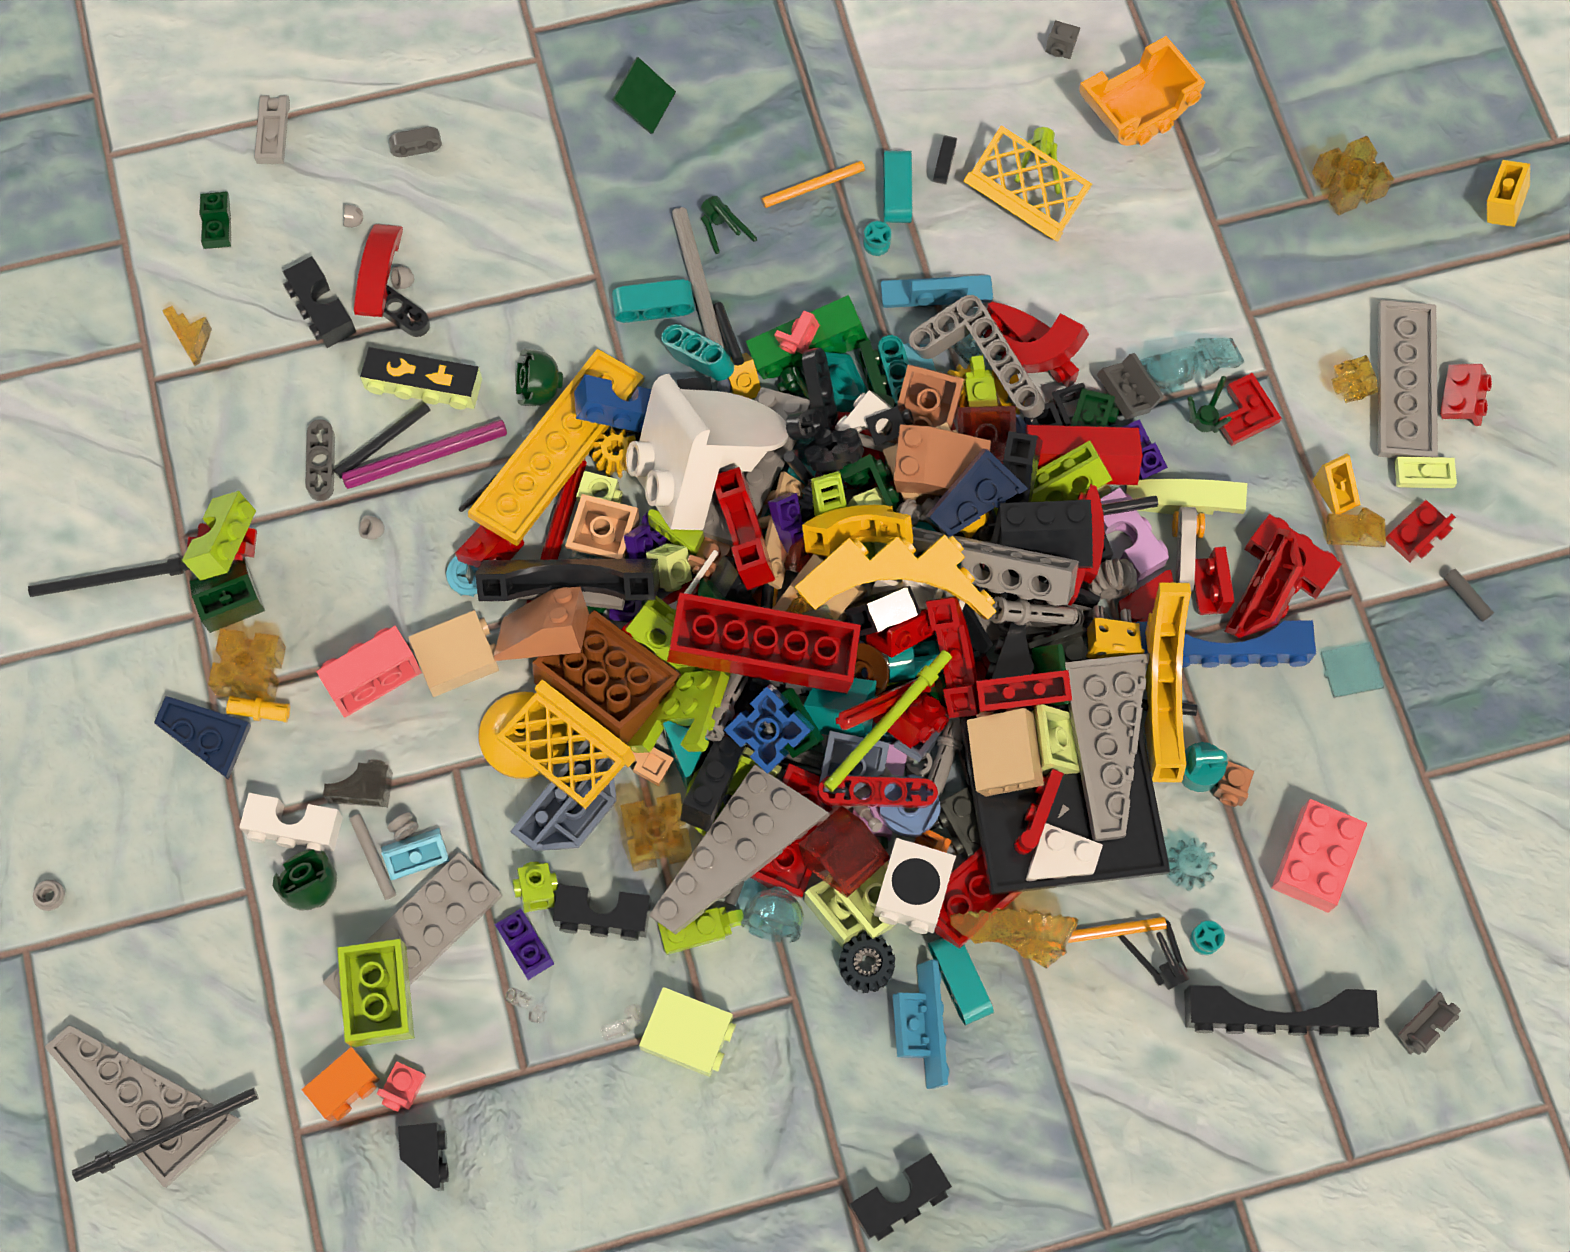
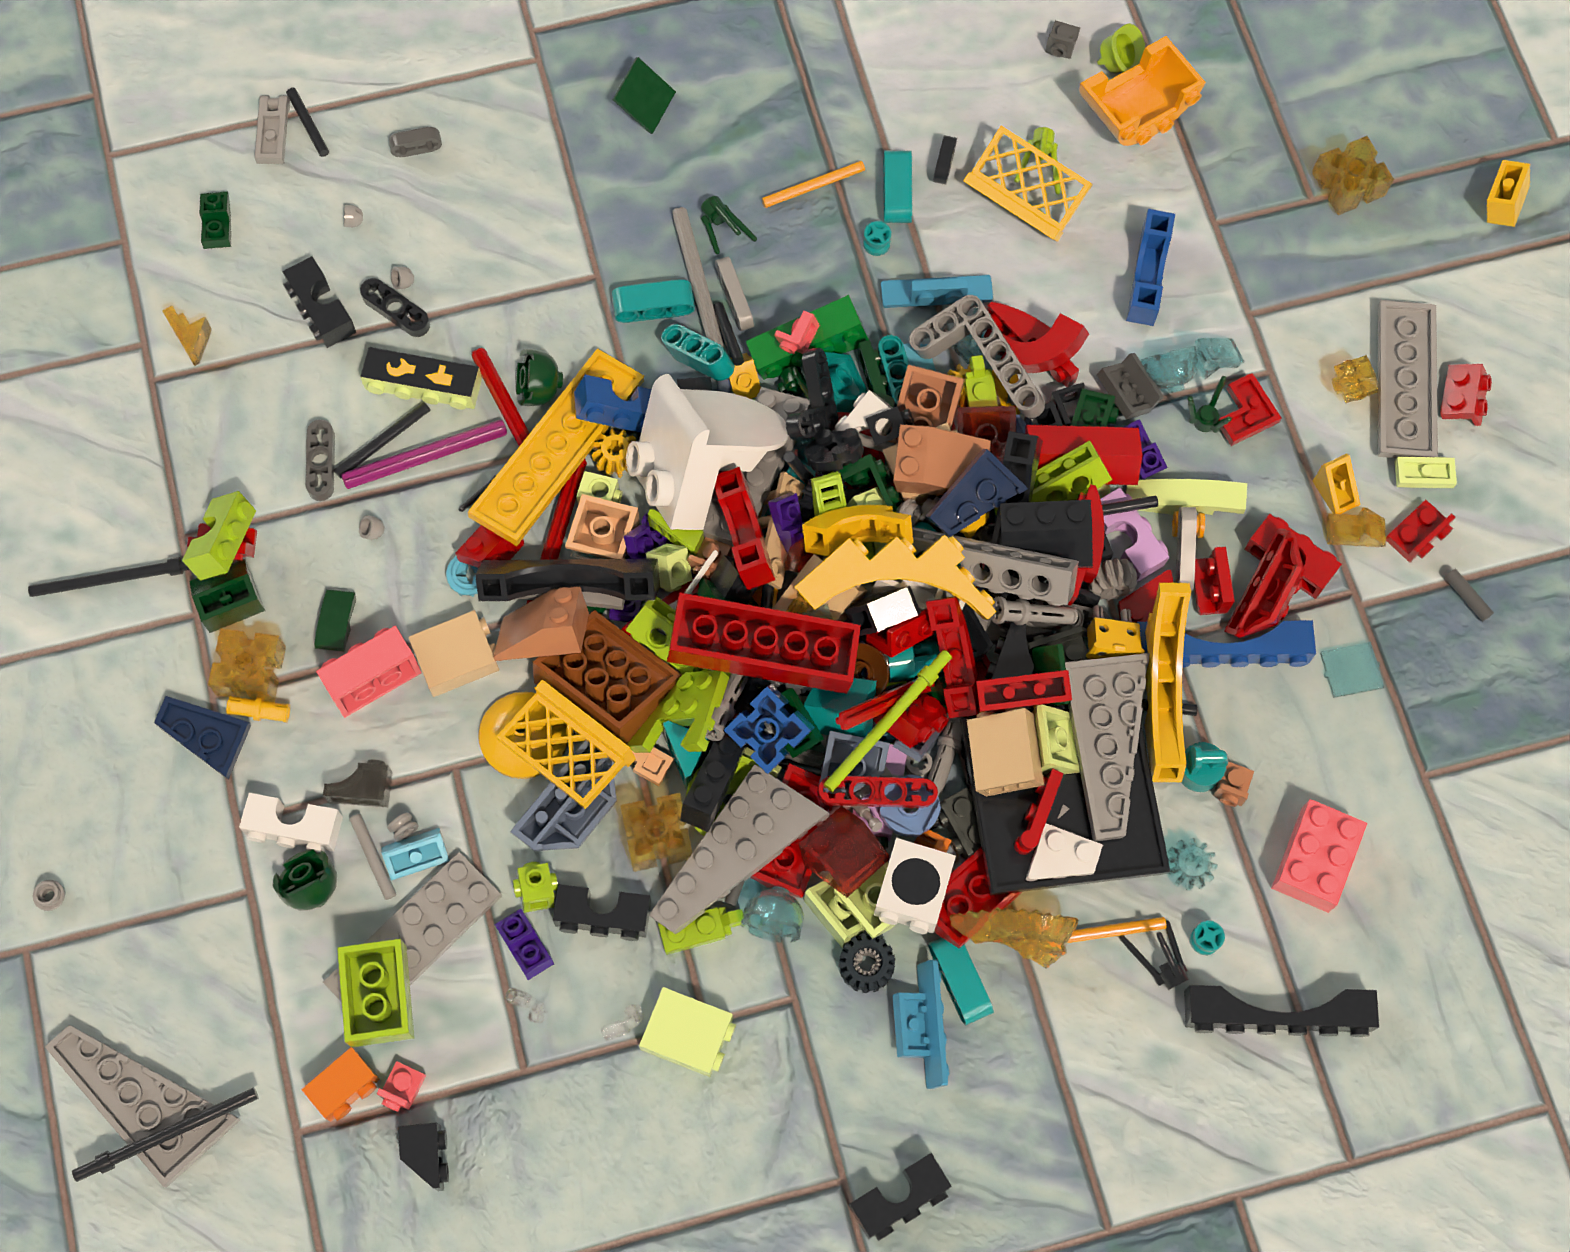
red slope [354,224,403,317] -> none
dark grey hinge [1398,992,1461,1055] -> none
none -> black bar [286,88,329,157]
none -> dark green slope [314,589,356,652]
none -> red axle [472,348,530,446]
none -> light grey beam [715,256,754,331]
none -> lime piece [1097,23,1145,73]
none -> blue arch [1126,209,1175,326]

